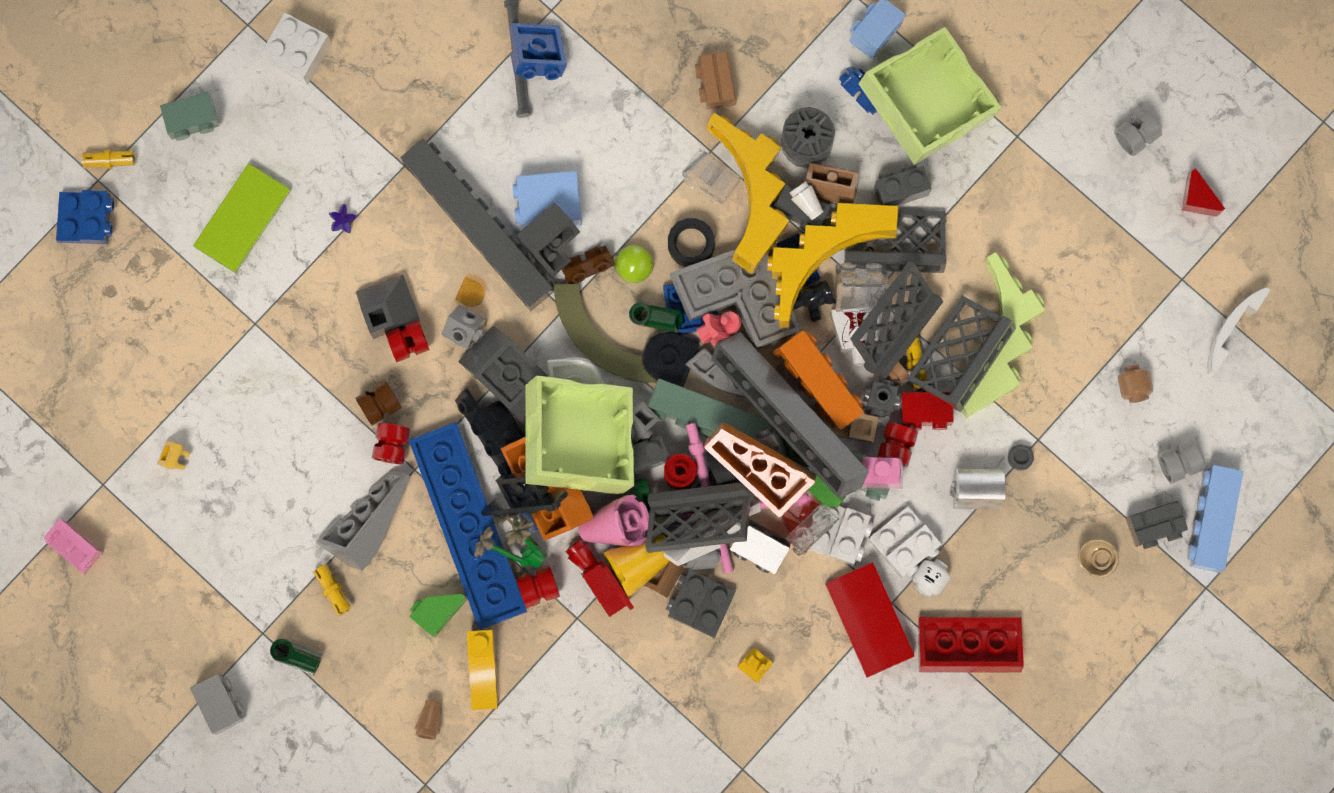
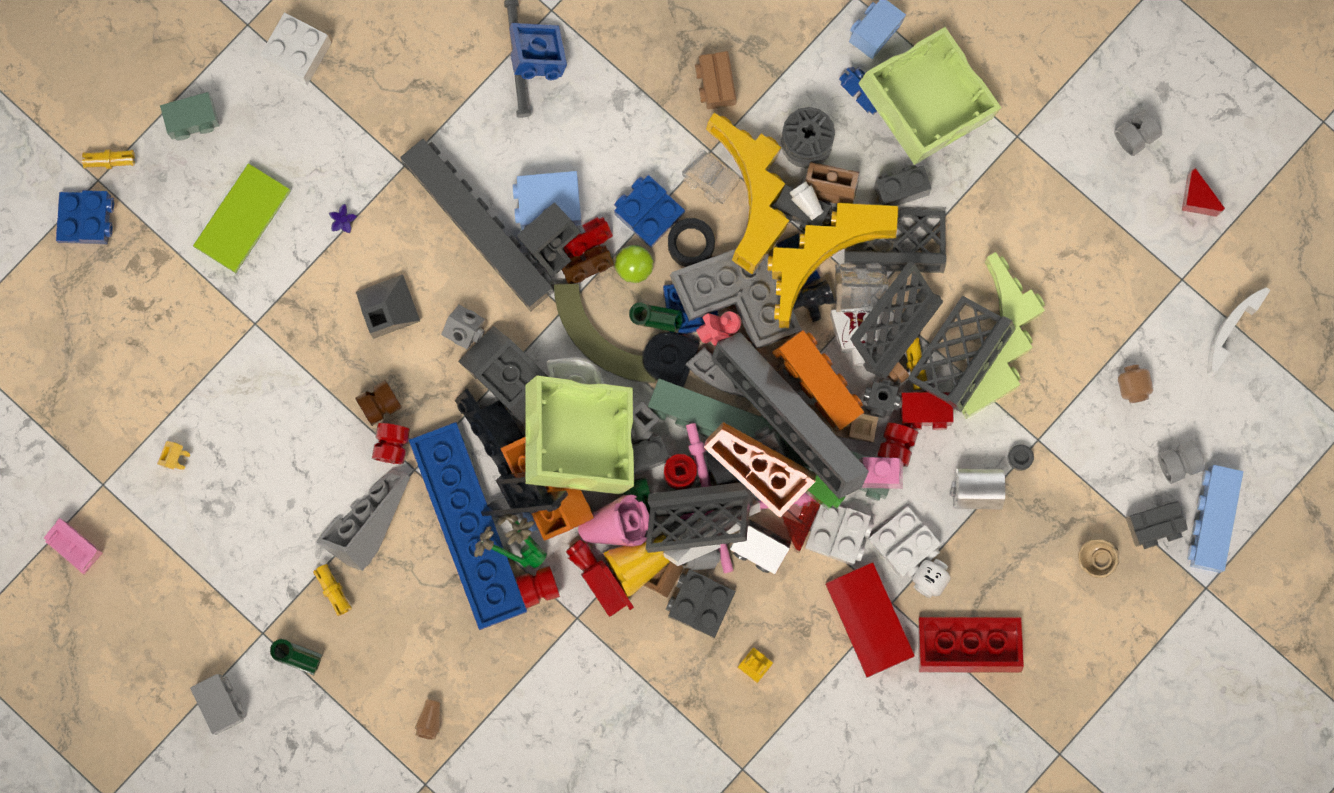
red wheel [385,320,430,363] -> none
bright green slope [409,594,468,638] -> none
clear yellow tile [455,277,485,307] -> none
yellow slope [467,630,498,710] -> none
clear hinge [786,505,839,556] -> none
none -> red hinge [563,217,613,258]
none -> blue plate [614,175,685,248]

